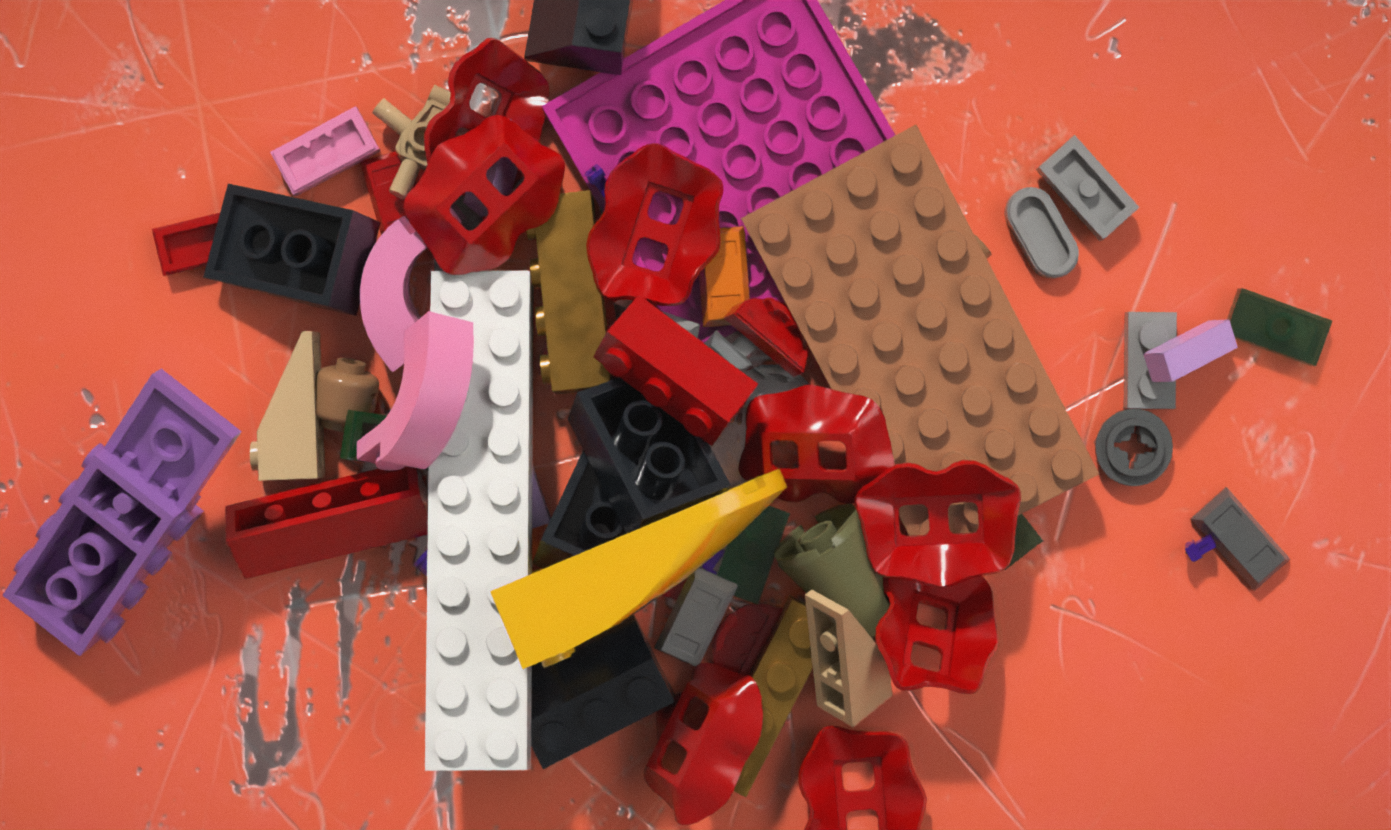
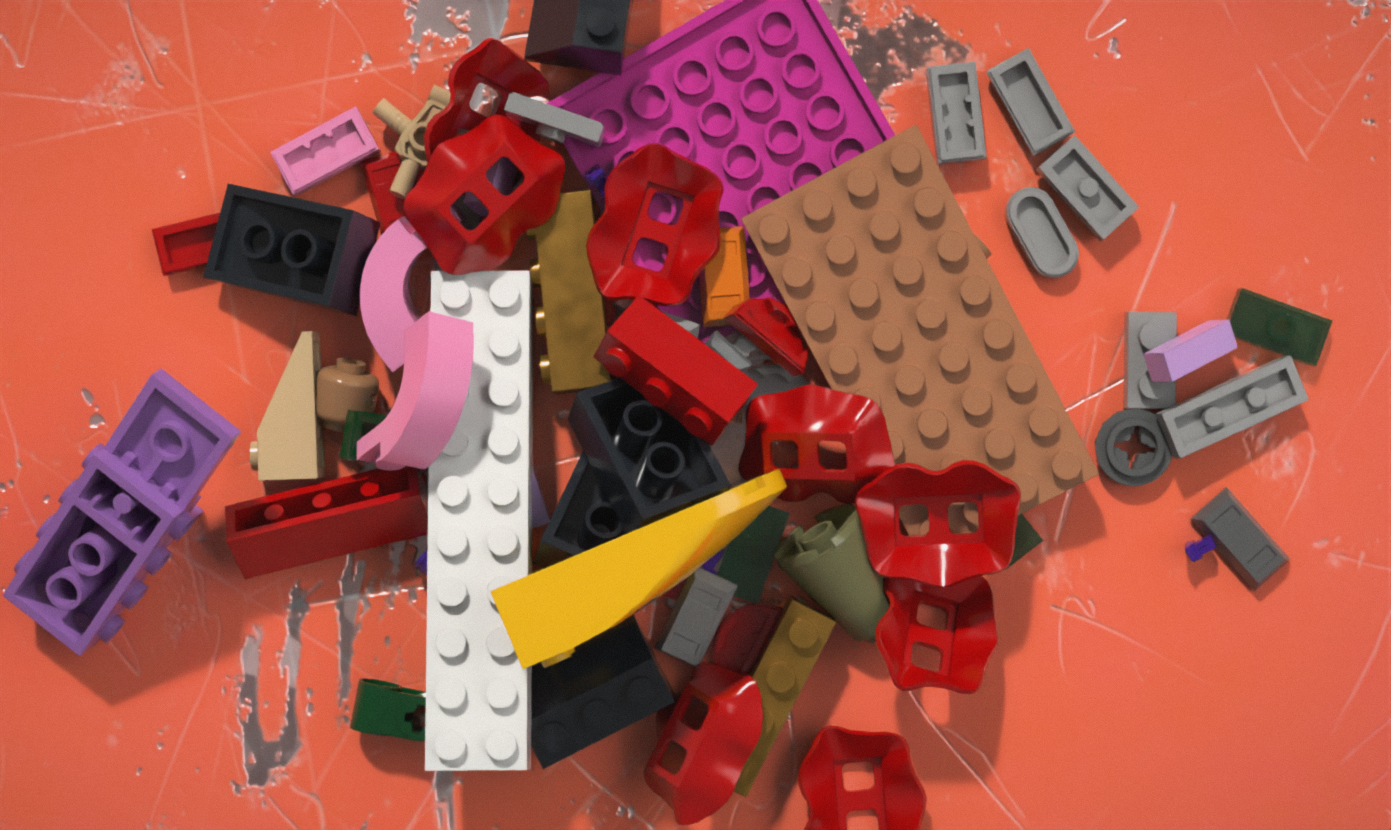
tan slope [805,590,892,727] -> none
none -> dark green piece [350,678,426,741]
none -> light grey plate [504,92,605,148]
none -> light grey plate [925,62,987,165]
none -> light grey tile [986,48,1076,156]
none -> light grey plate [1155,355,1309,459]

